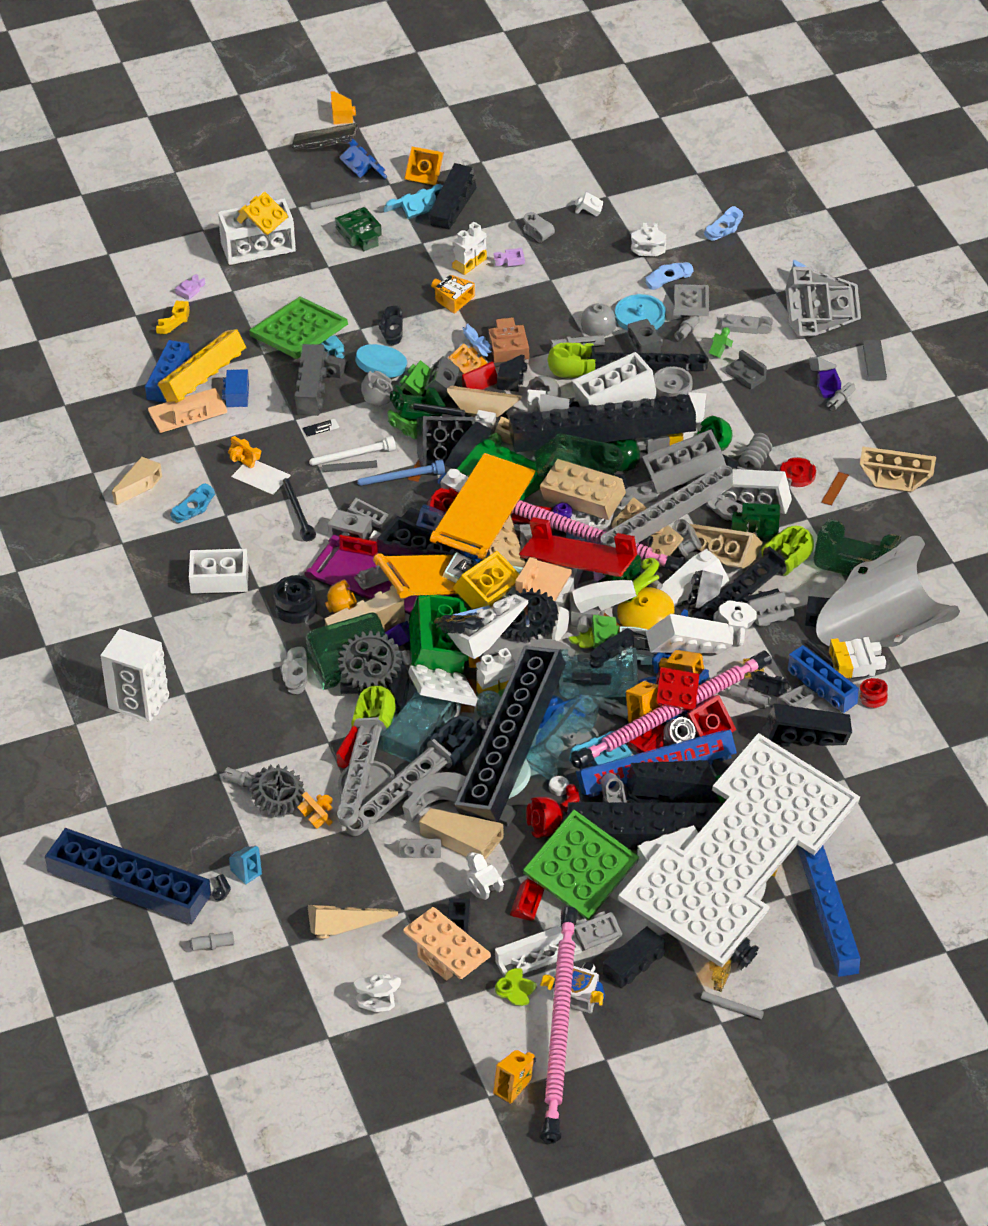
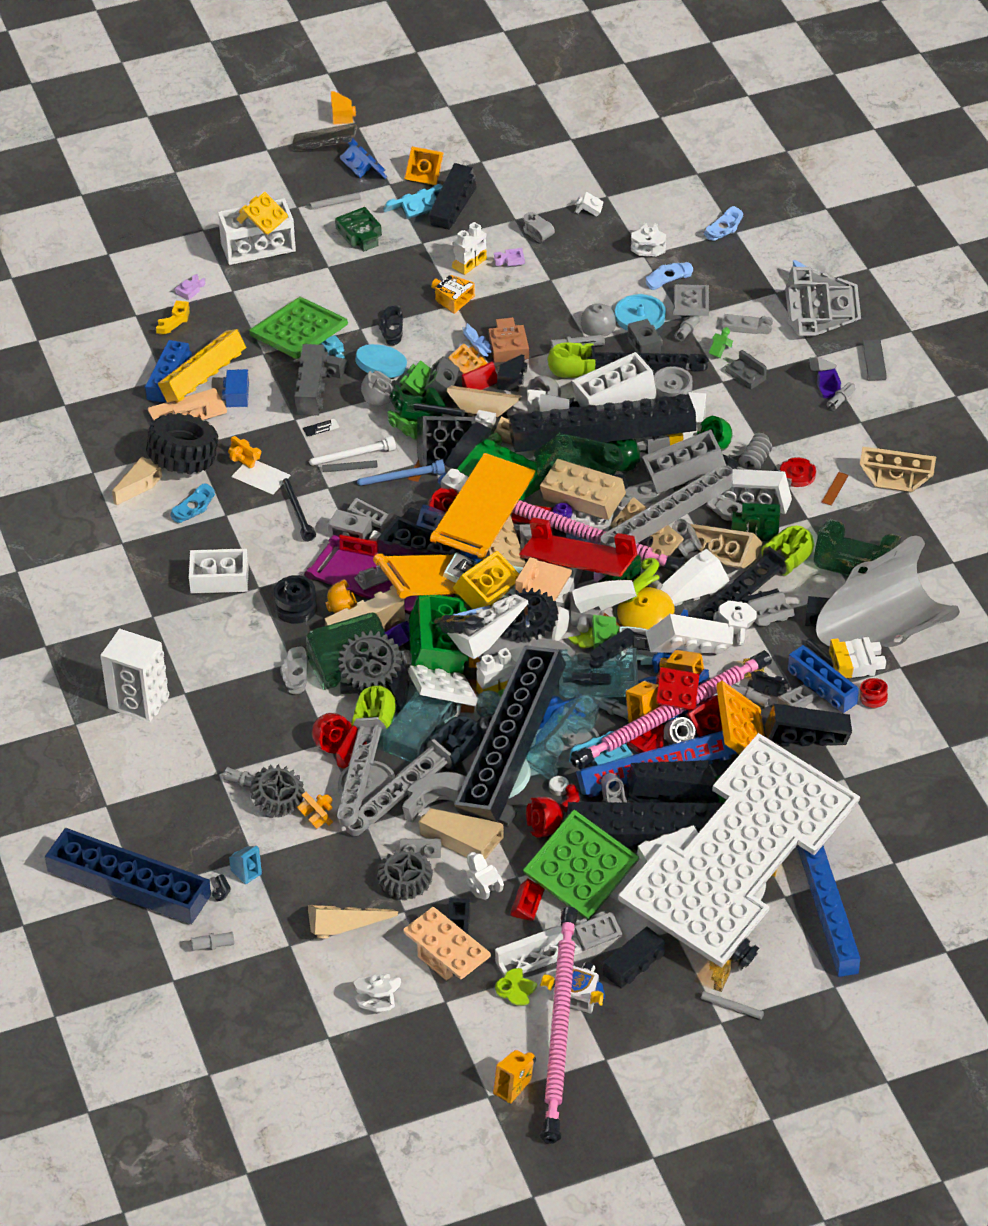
slope [688,570,723,610] -> none
none -> black tyre [146,413,218,474]
none -> red cylinder [312,713,352,753]
none -> dark grey gear [377,849,433,900]
none -> light orange plate [716,681,765,755]

